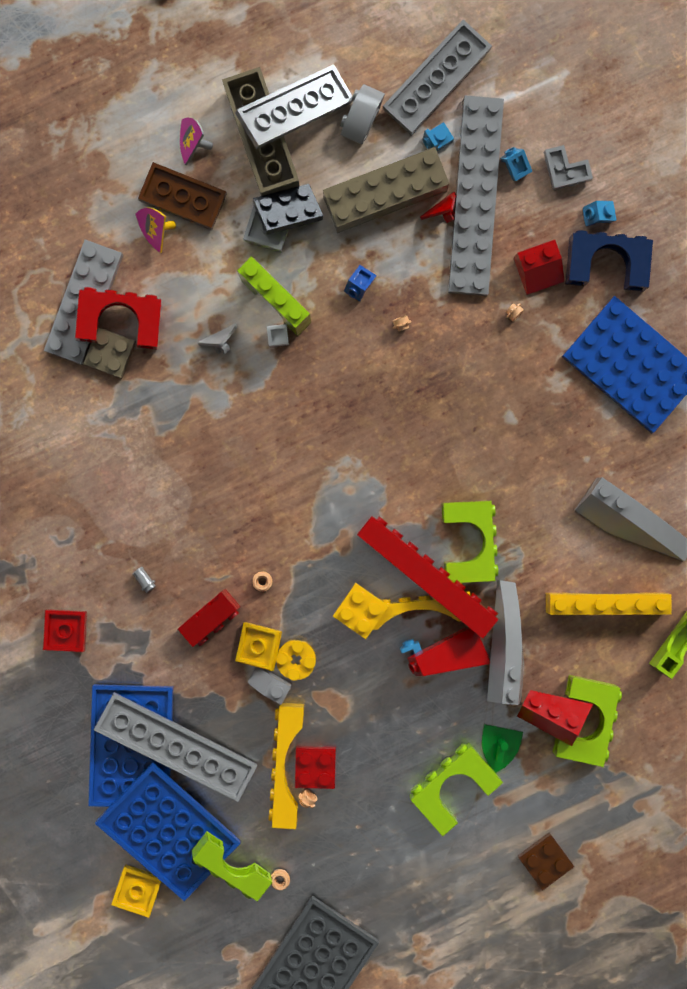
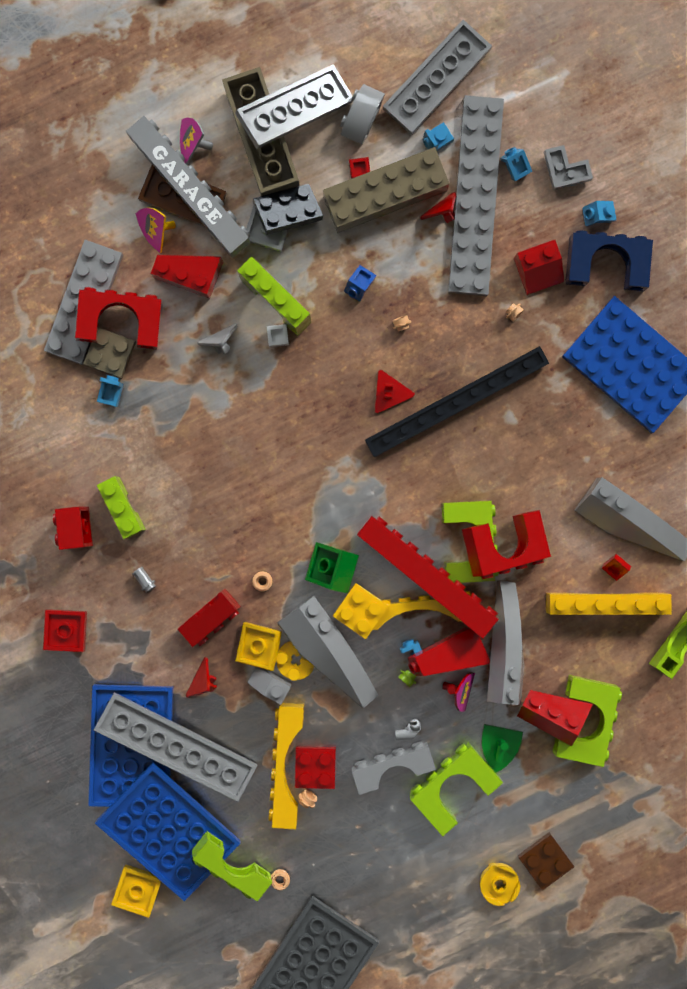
none -> red brick [53,506,93,550]
none -> dark azure bracket [97,375,124,407]
none -> lime arch [97,476,146,539]
none -> light grey brick [126,116,250,258]
none -> red wedge [150,255,224,299]
none -> red piece [186,657,217,698]
none -> light grey wedge [277,596,378,708]
none -> green slope [305,542,359,594]
none -> red tile [349,157,370,179]
none -> light grey arch [352,741,436,795]
none -> black plate [365,346,549,457]
none -> red piece [375,370,415,413]
none -> light grey arm [395,719,422,740]
none -> lime plate [398,670,416,687]
none -> shield [442,672,475,712]
none -> red arch [461,510,551,579]
none -> yellow plate [479,863,520,906]
none -> red plate [602,554,632,581]

